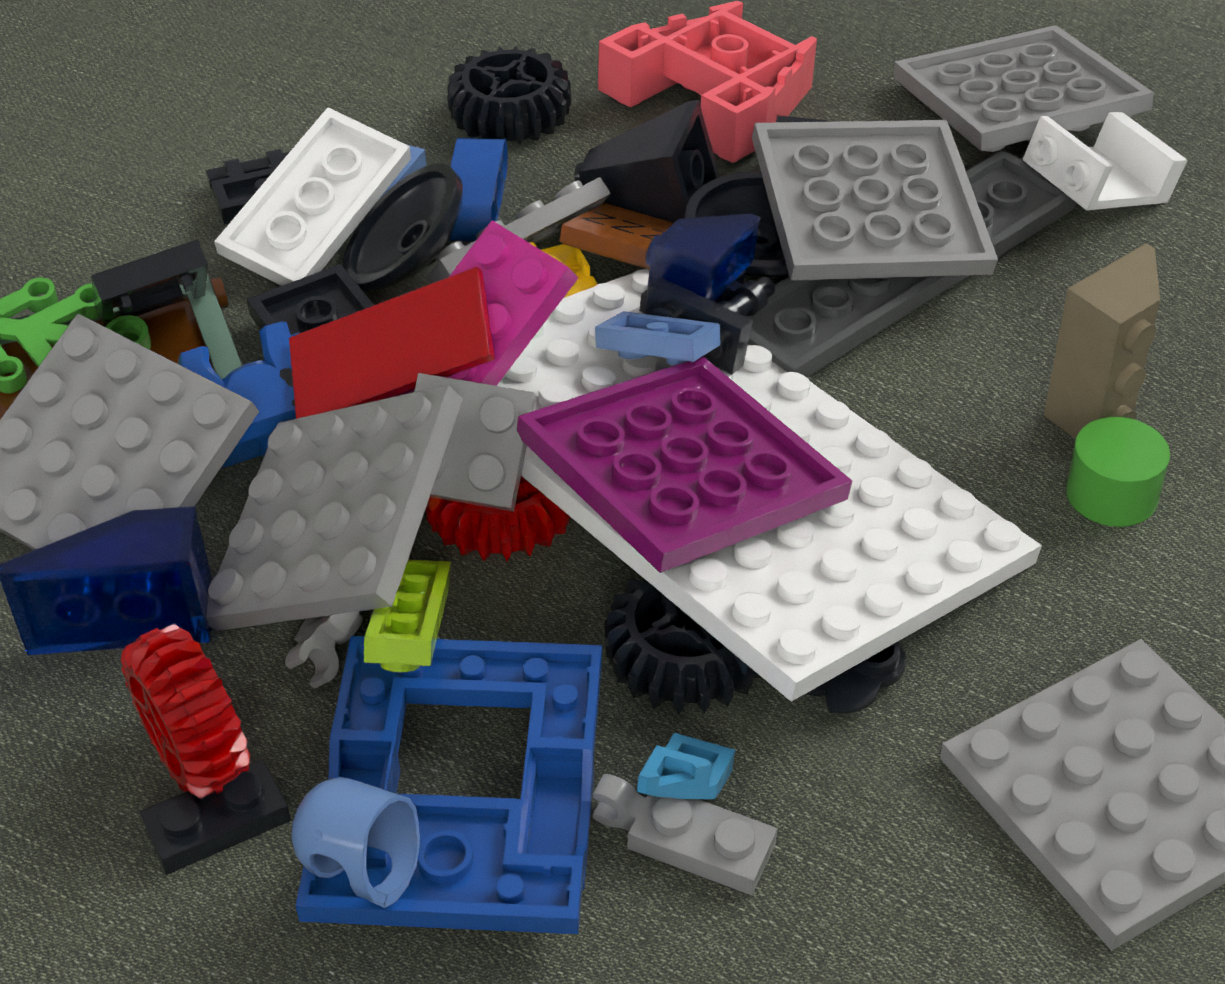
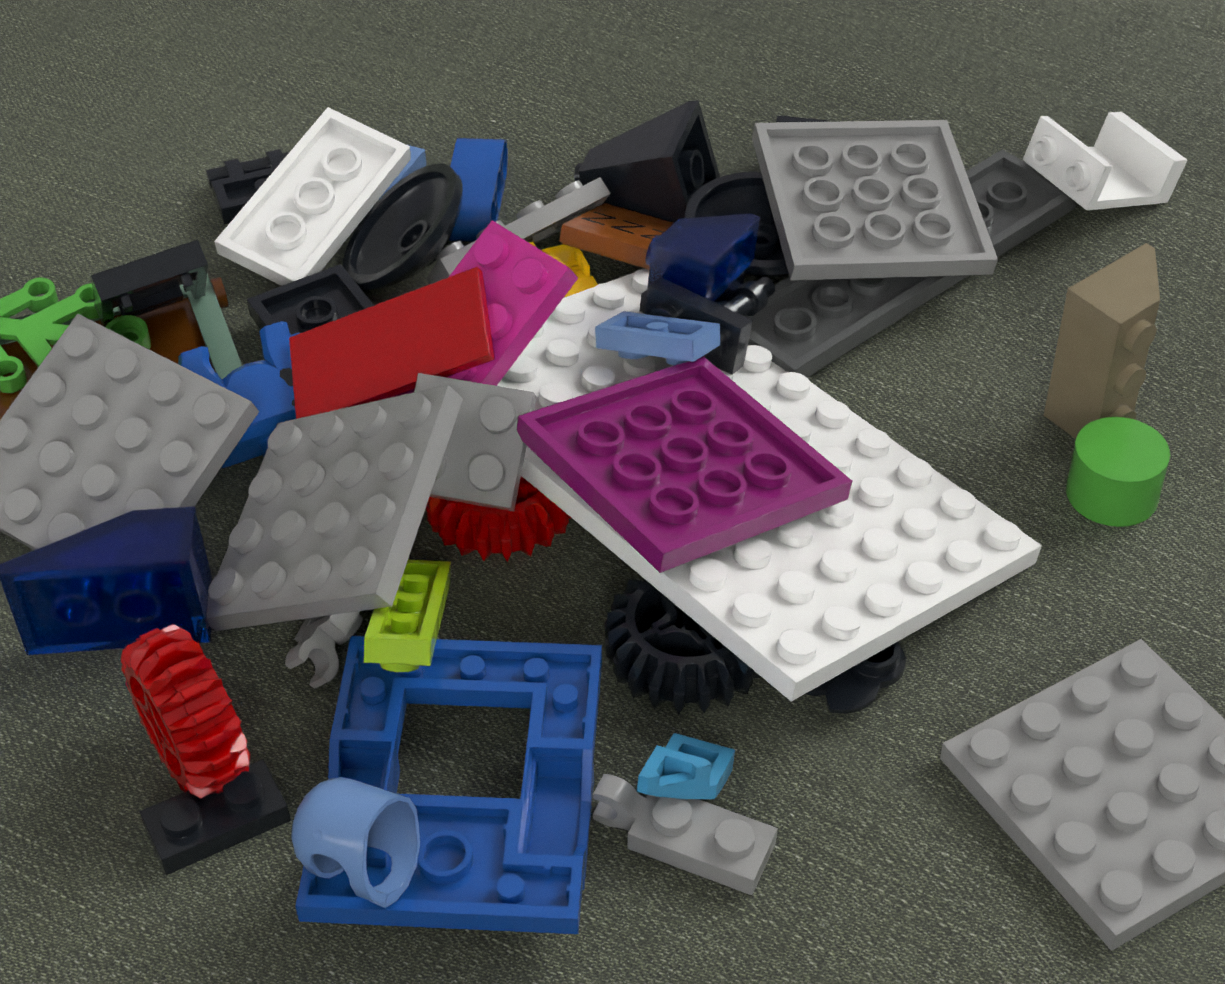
black gear [447,46,571,144] -> none
coral wedge [598,1,817,163] -> none
light grey plate [894,25,1154,152] -> none

